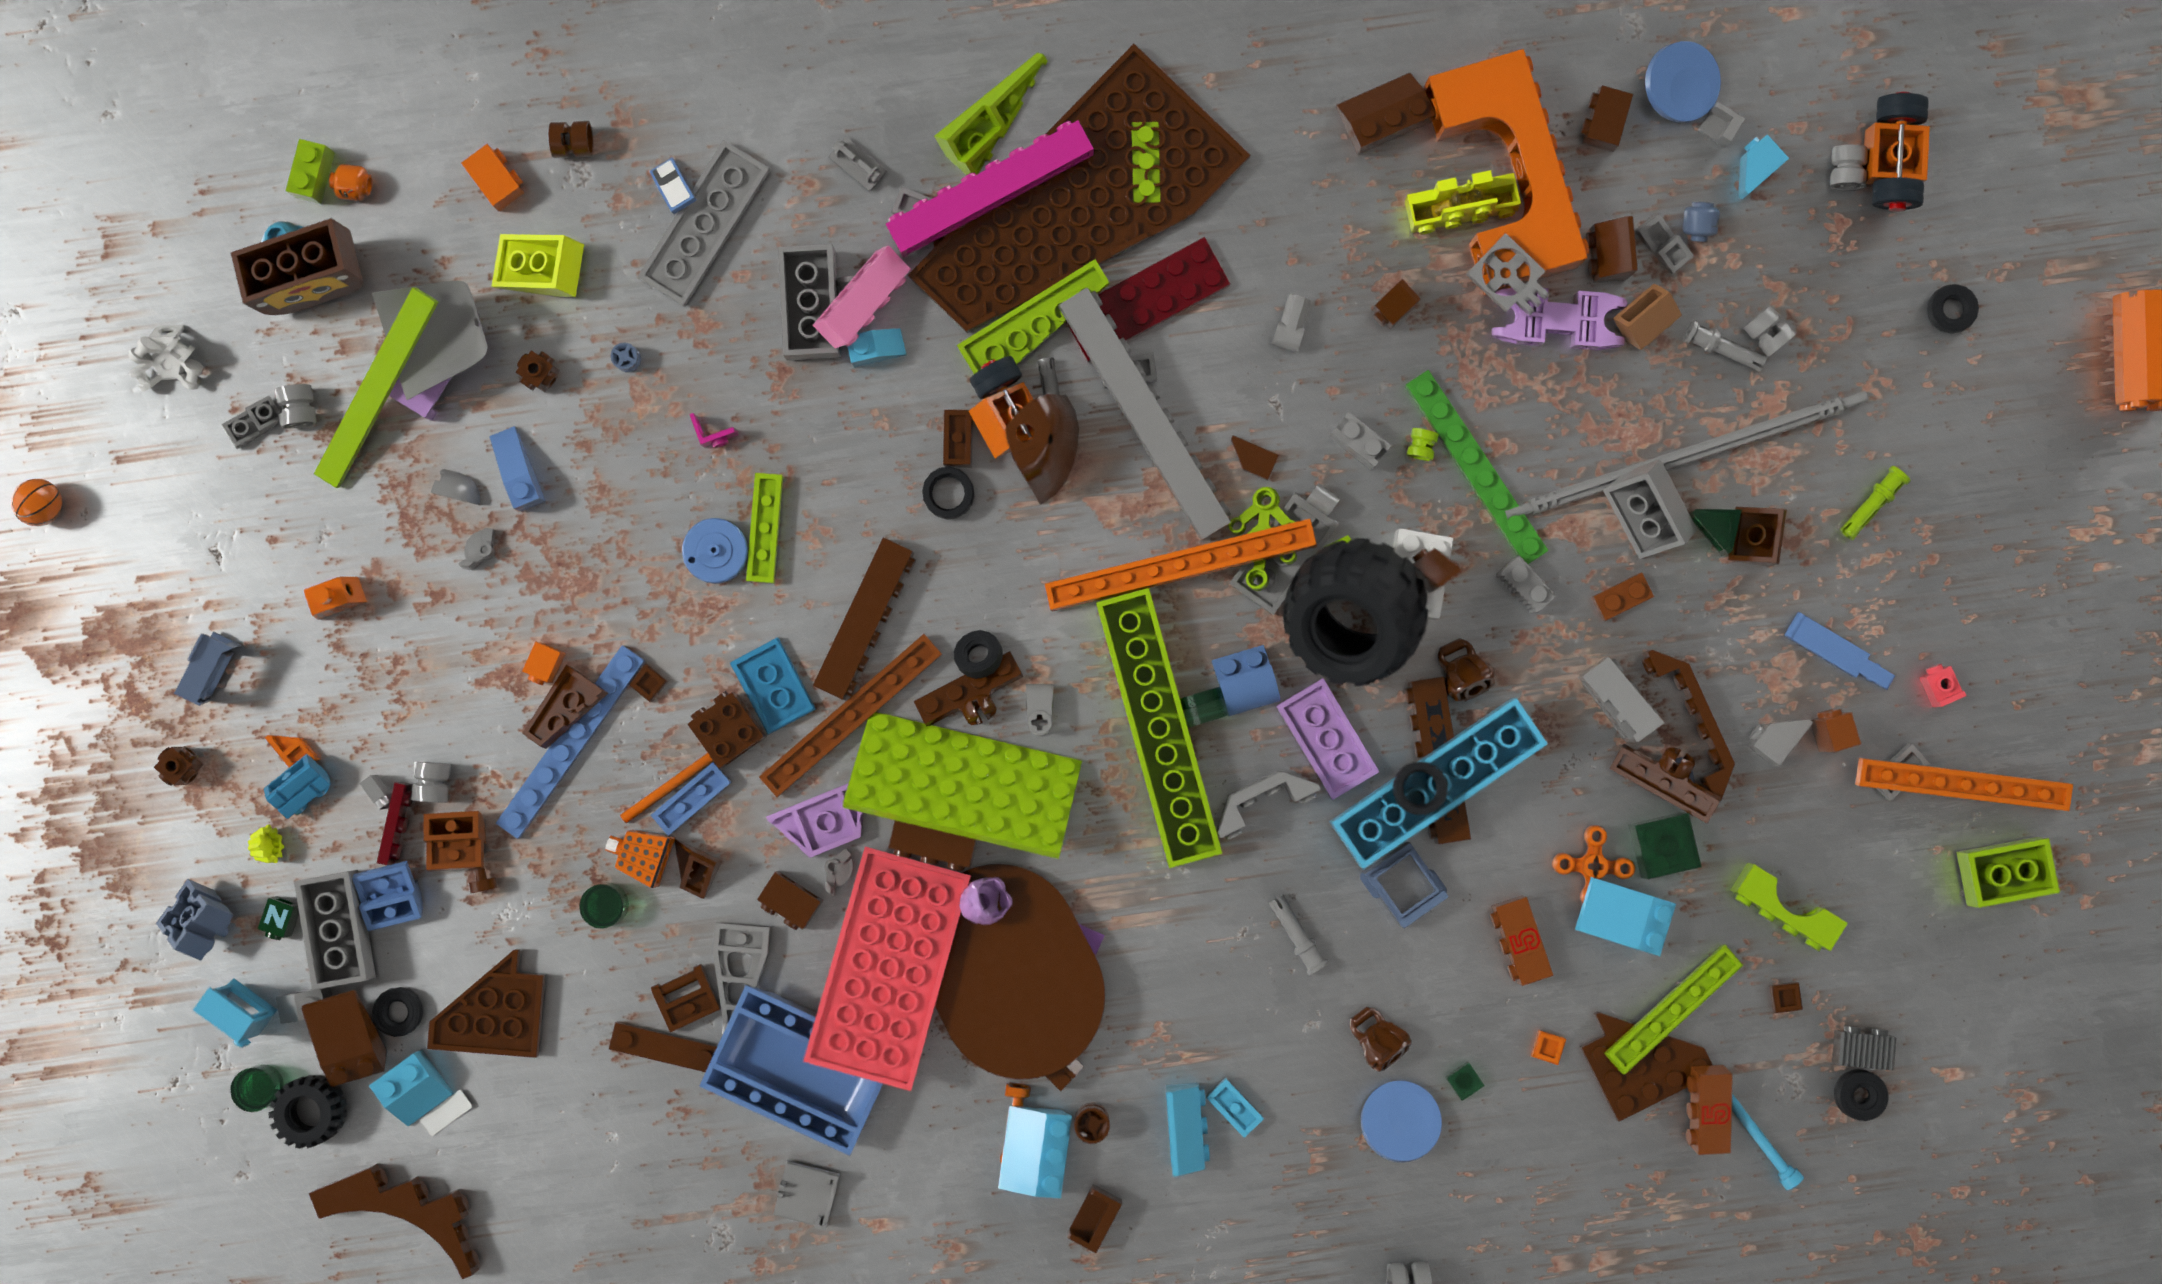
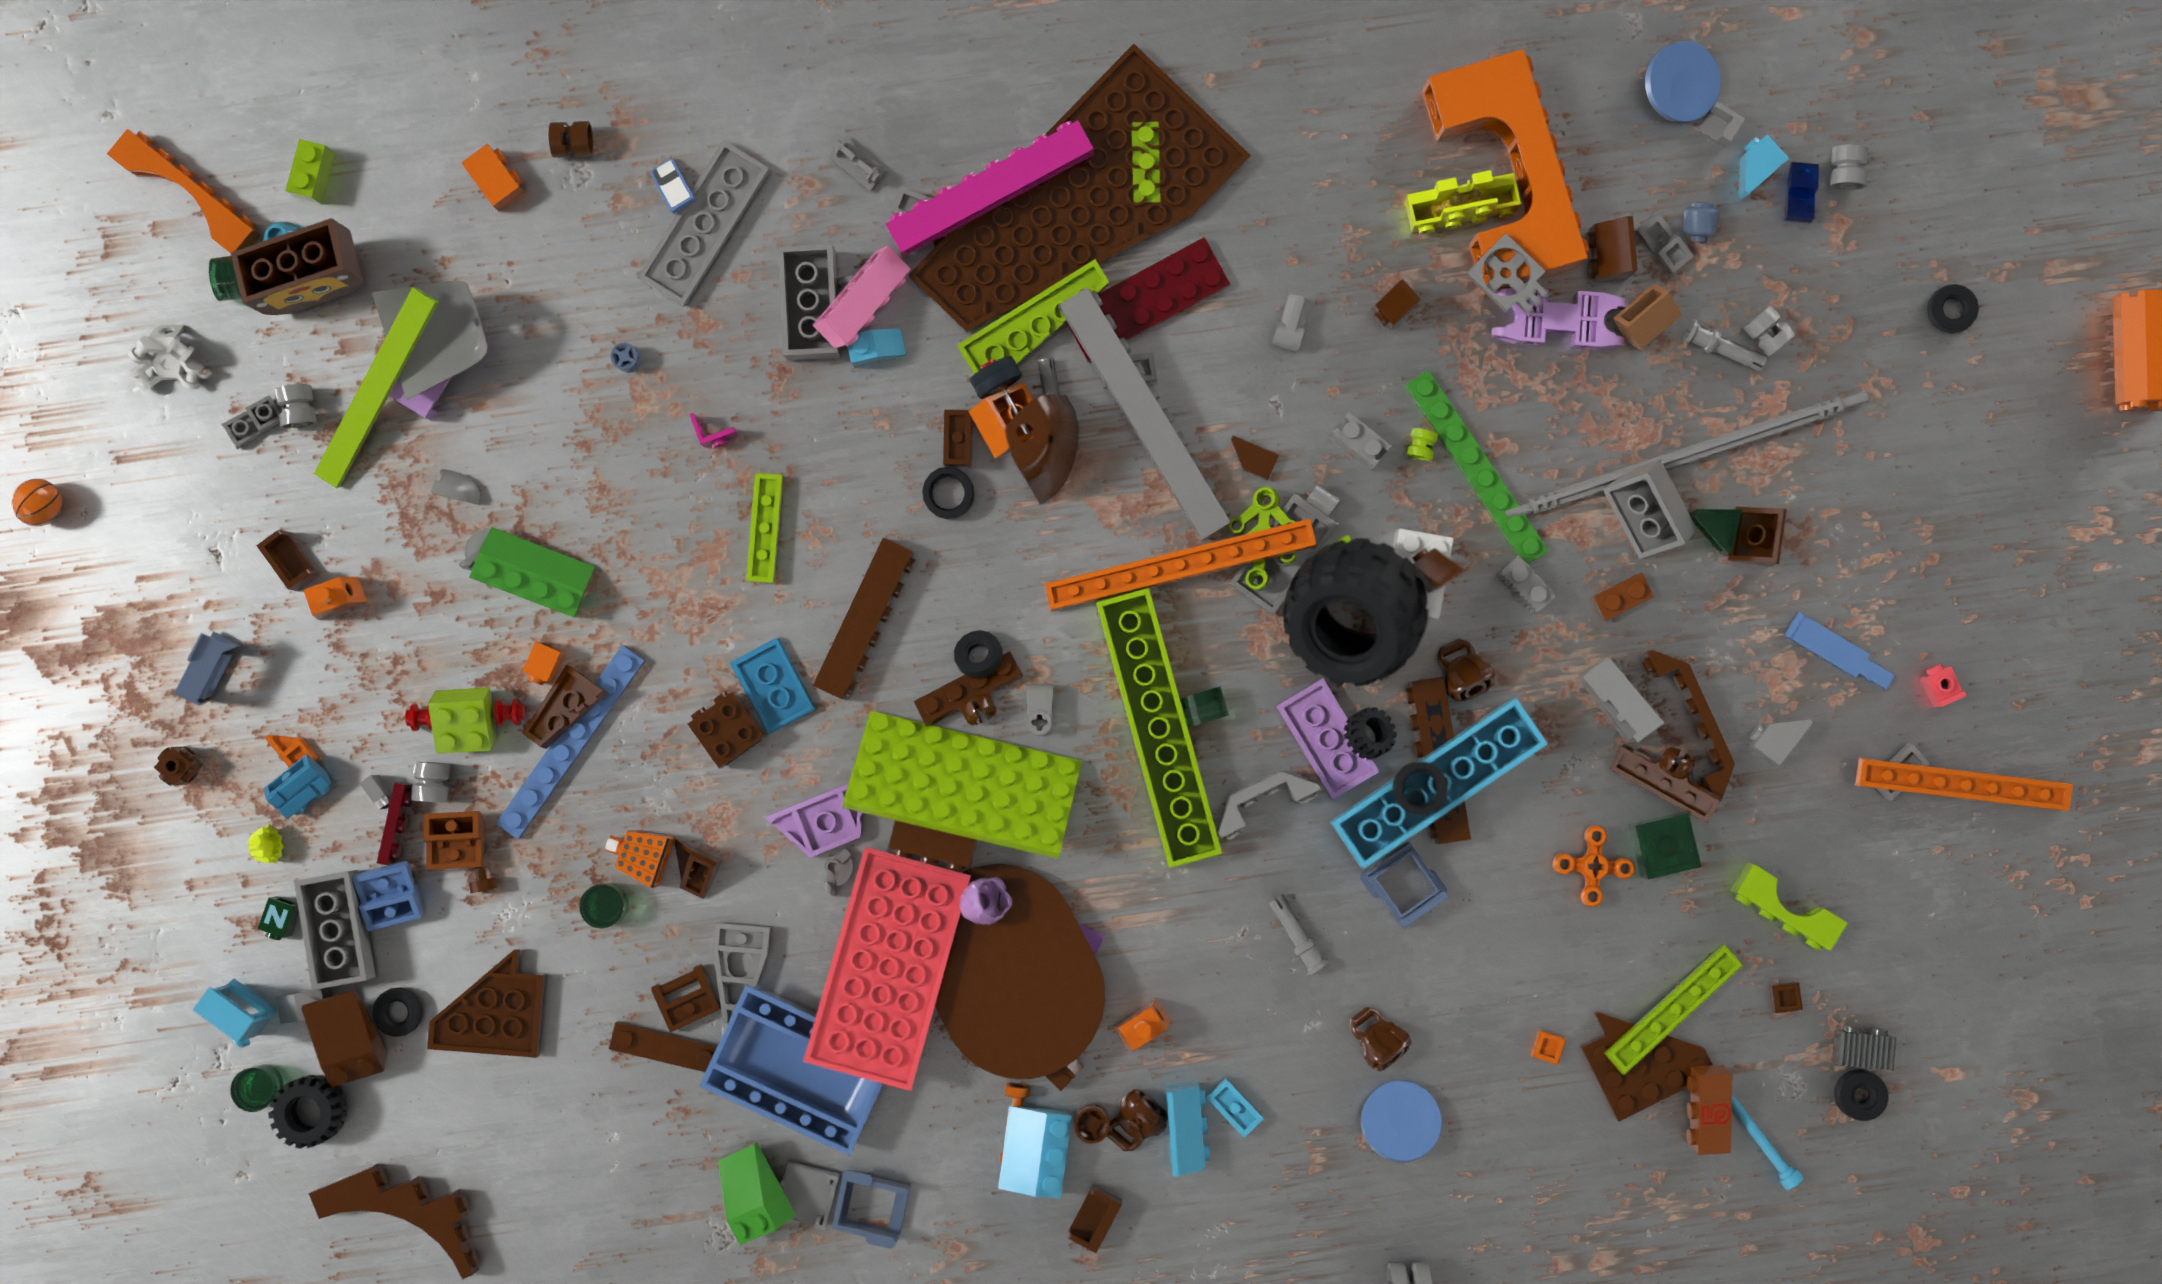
sand blue brick [156,879,233,961] -> none
orange head [329,164,372,202] -> none
medium azure slope [369,1049,454,1126] -> none
white sticker [420,1090,472,1136] -> none
medium blue slope [490,426,546,511] -> none
neon yellow slope [491,234,584,297] -> none
reddish brown brick [516,350,560,392] -> none
orange bar [620,753,714,823] -> none
reddish brown tile [629,664,669,702] -> none
medium blue plate [651,762,732,836] -> none
medium blue wheel [682,518,749,584] -> none
reddish brown brick [757,871,823,930] -> none
dark orange plate [759,634,942,797] -> none
lime wedge [934,52,1048,175] -> none
medium blue brick [1211,645,1281,717] -> none
reddish brown slope [1336,73,1436,155] -> none
clear green plate [1445,1062,1484,1101] -> none
dark orange brick [1490,895,1554,986] -> none
medium azure slope [1575,877,1676,956] -> none
reddish brown brick [1580,85,1633,152] -> none
dark orange brick [1811,709,1861,752] -> none
lime pin [1839,466,1911,541] -> none
brick [1863,92,1930,212] -> none
lime brick [1956,837,2060,908] -> none
none -> orange arch [107,129,261,254]
none -> clear green piece [209,256,242,301]
none -> reddish brown panel [256,530,320,591]
none -> lime brick [405,687,526,754]
none -> bright green slope [469,527,595,617]
none -> bright green slope [718,1142,796,1245]
none -> sand blue piece [831,1170,911,1248]
none -> reddish brown piece [1107,1089,1168,1151]
none -> orange torso [1113,998,1171,1051]
none -> black tyre [1344,707,1397,760]
none -> clear blue slope [1784,162,1819,223]

